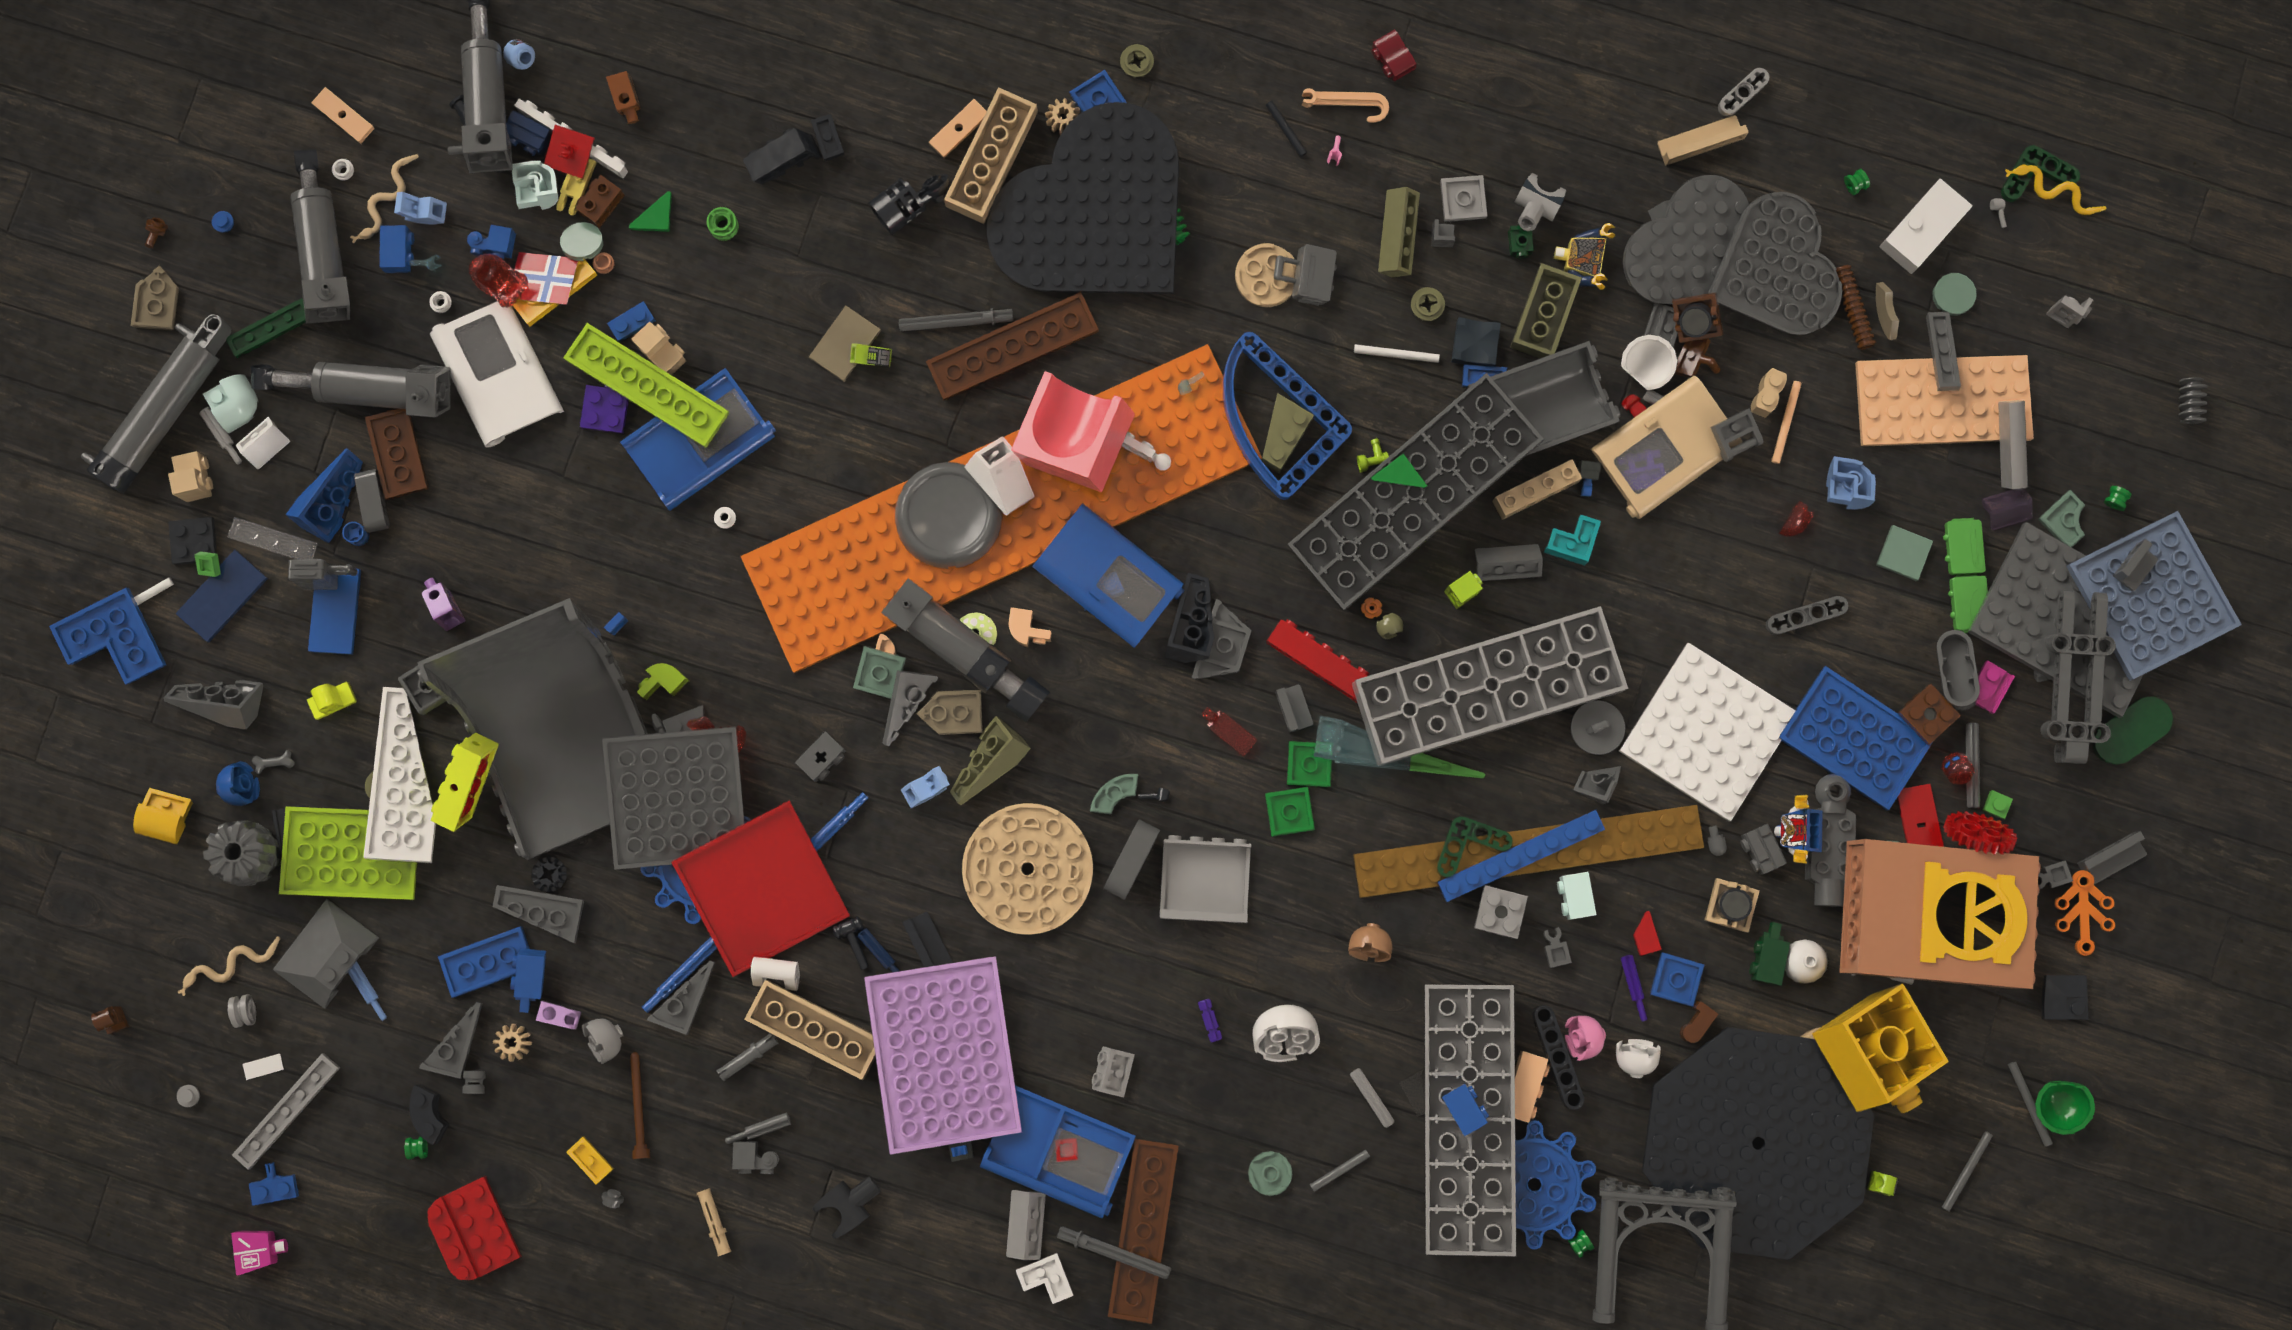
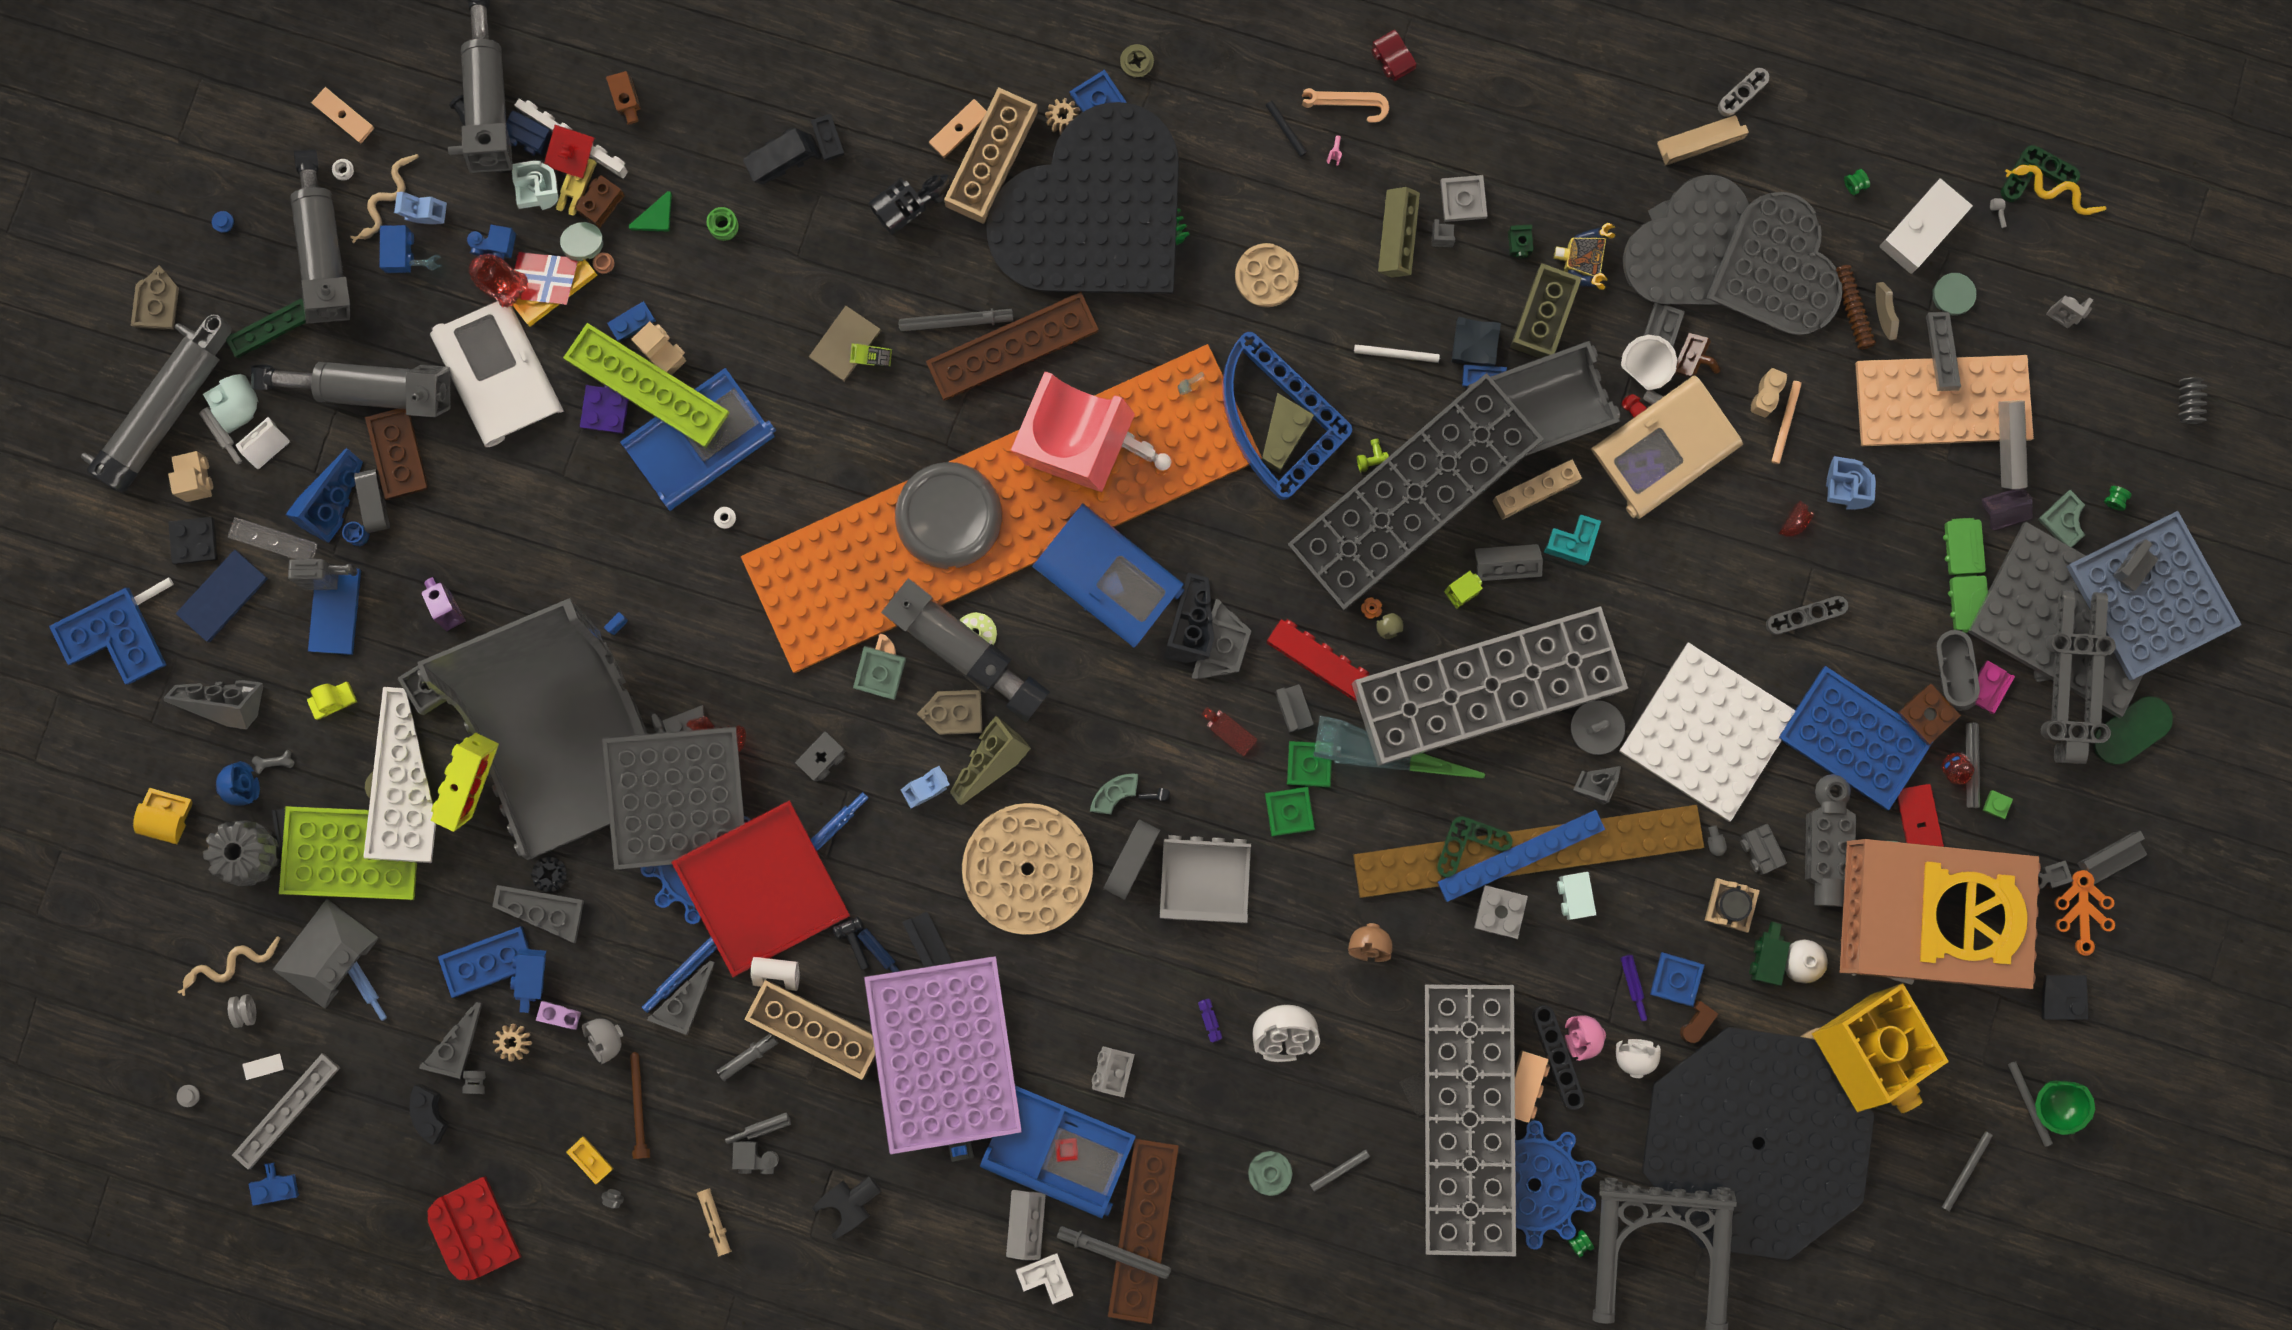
reddish brown leg [91,1006,129,1034] -> none
reddish brown plate [145,217,168,248] -> none
bright green plate [194,552,221,577] -> none
dark pink torso [231,1231,288,1275] -> none
green wheel [404,1137,428,1160] -> none
white plate [430,291,452,313] -> none
light blue head [503,39,535,70] -> none
lime brick [637,663,689,700] -> none
dark grey wing [882,670,938,746] -> none
white slope [965,436,1035,516] -> none
light nougat brick [1009,608,1052,647] -> none
dark grey piece [1274,244,1337,306] -> none
light grey axle [1350,1068,1394,1128] -> none
green tile [1371,454,1427,488] -> none
olive gear [1411,287,1445,321] -> none
blue brick [1442,1084,1489,1136] -> none
light grey connector [1514,173,1566,231] -> none
dark grey plate [1544,927,1572,968] -> none
pearl dark grey piece [1578,460,1601,497] -> none
red tile [1633,911,1662,956] -> none
piece [1672,292,1723,343] -> none
dark grey plate [1710,408,1763,462] -> none
torso [1774,795,1823,864] -> none
lime leg [1867,1171,1898,1196] -> none
sand green tile [1876,525,1933,581] -> none
red gear [1943,811,2017,855] -> none

